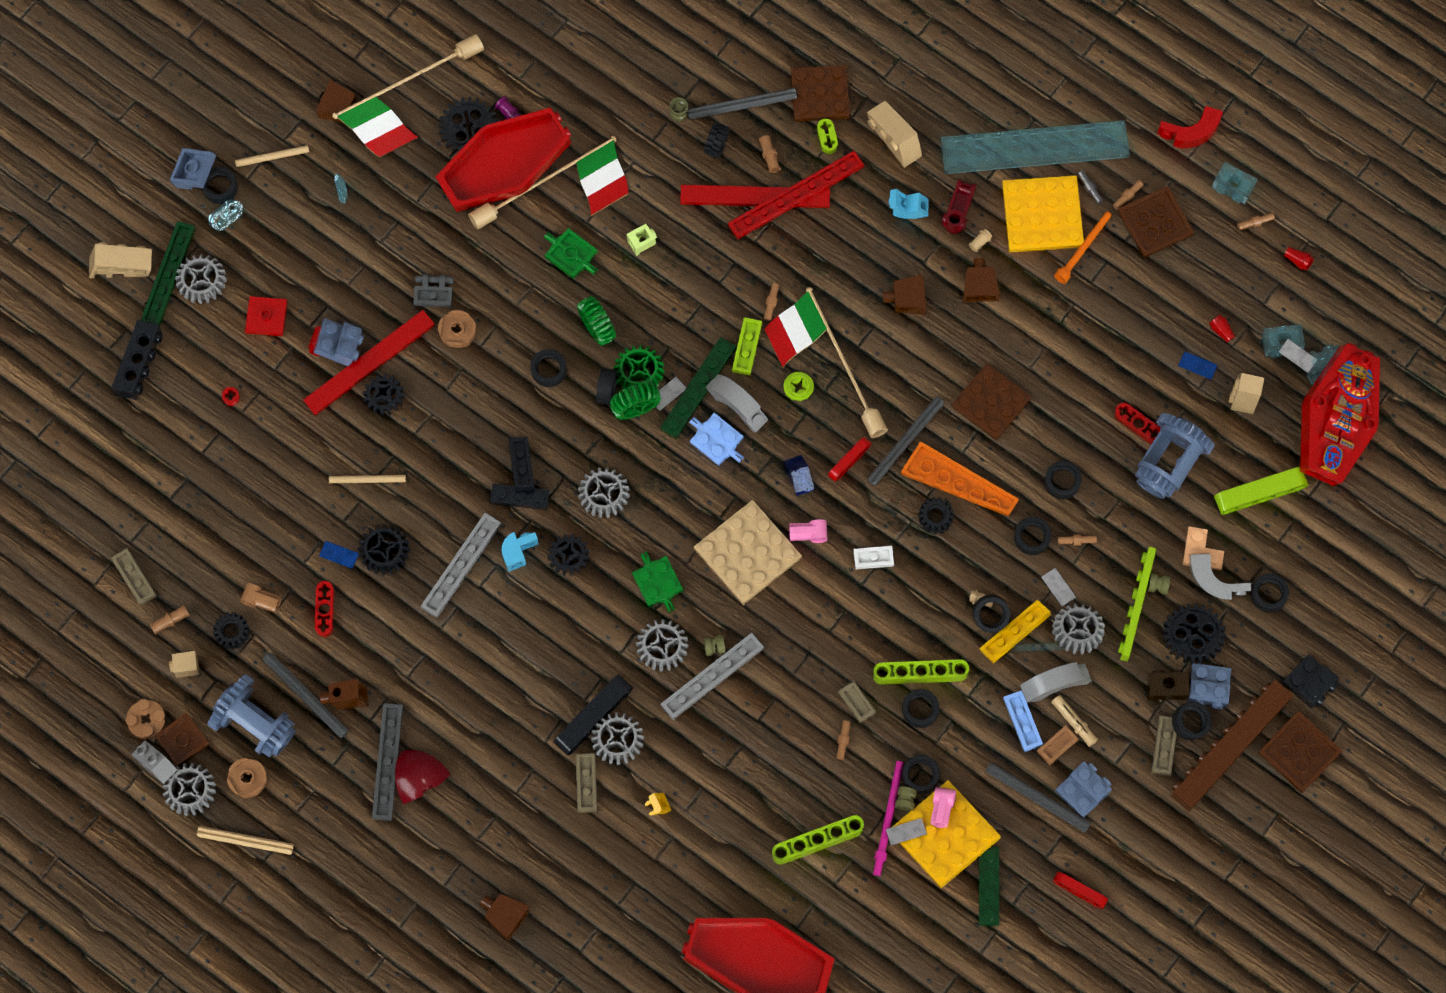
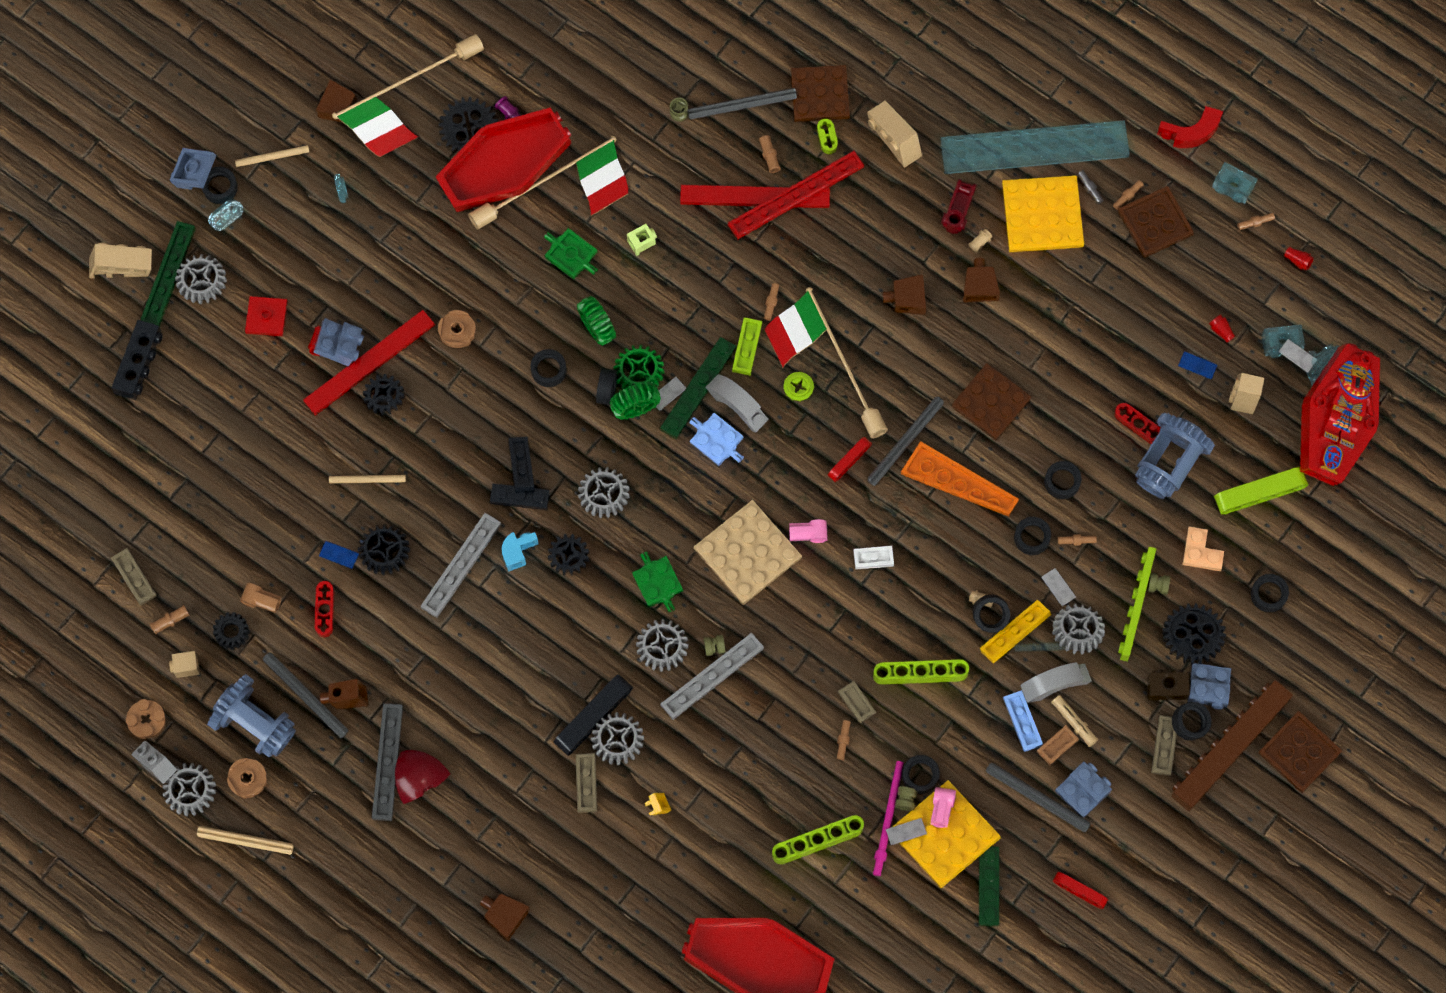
reddish brown plate [155,713,210,767] -> none
red bush [222,387,240,406] -> none
dark grey plate [413,274,454,307] -> none
black tyre [704,122,730,158] -> none
clear blue slope [783,455,815,496] -> none
medium azure brick [889,189,929,219] -> none
black tyre [902,689,939,728] -> none
black tyre [918,497,954,534] -> none
orange piece [1054,211,1112,284] -> none
light grey arch [1189,553,1251,600] -> none
black plate [1282,654,1339,709] -> none

